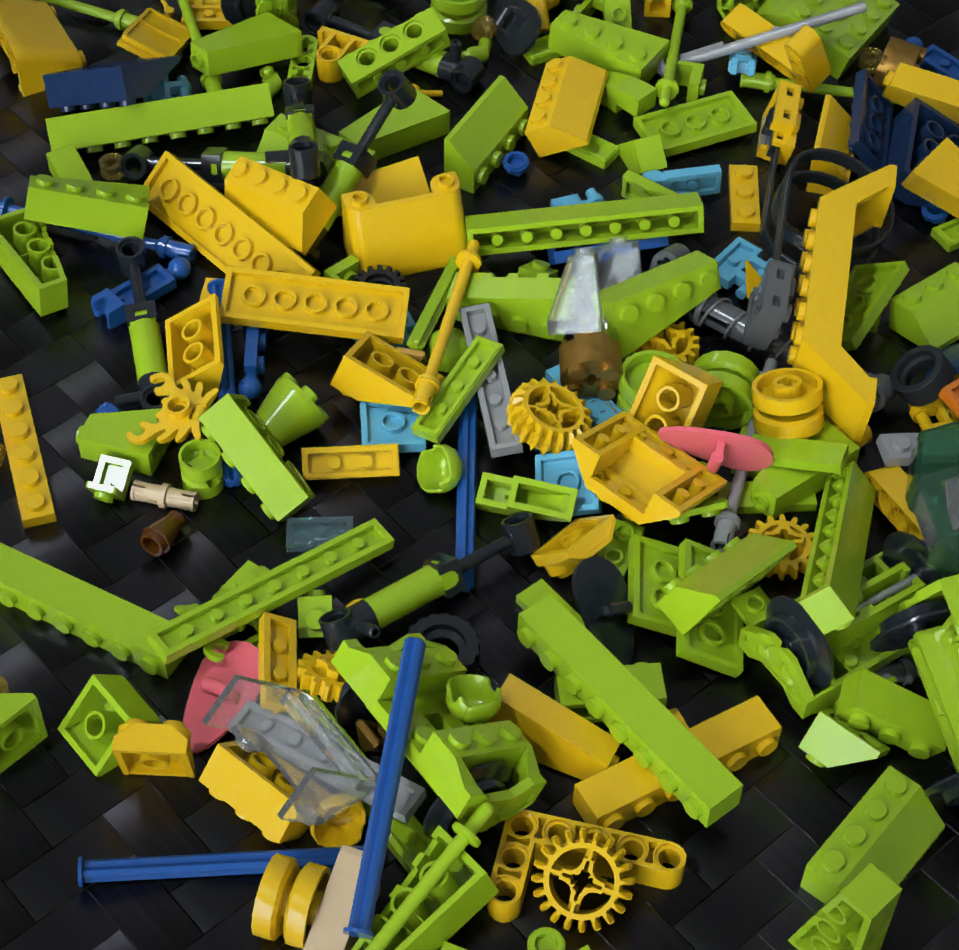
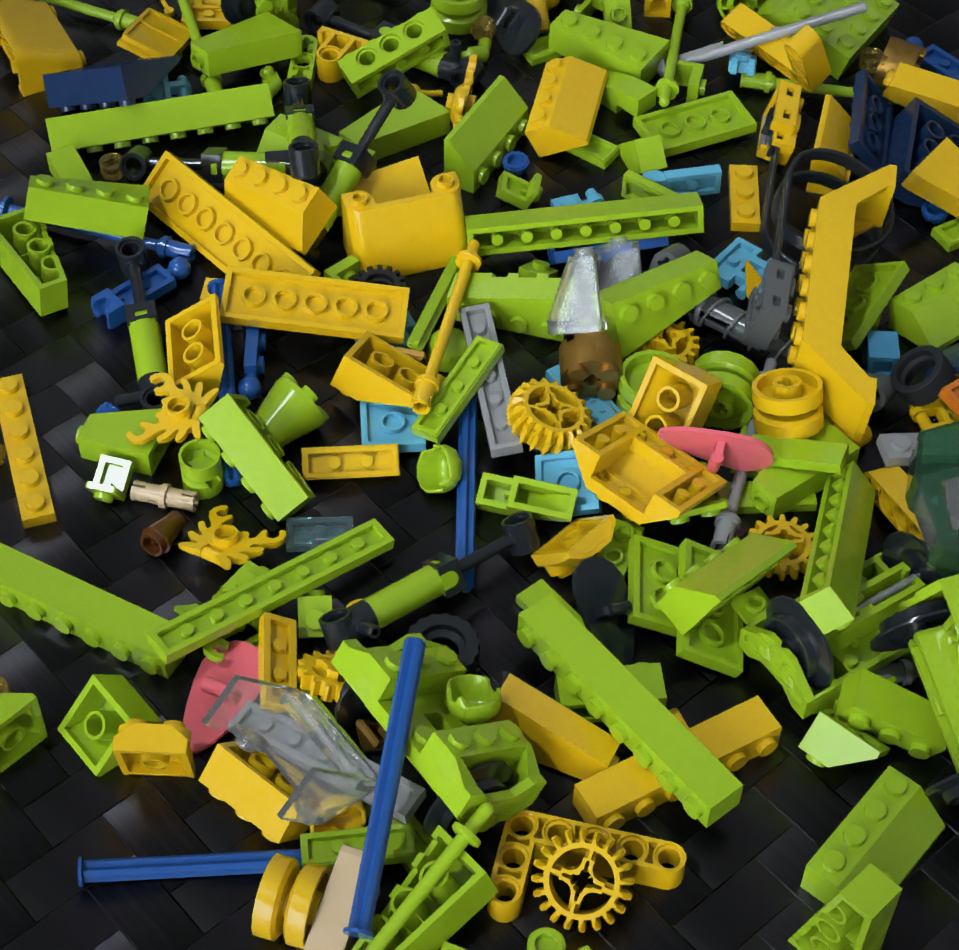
none -> yellow animal [178,505,287,570]
none -> lime tile [300,822,416,871]
none -> yellow animal [445,54,478,128]
none -> lime bracket [495,170,543,210]
none -> dark azure brick [862,330,900,376]

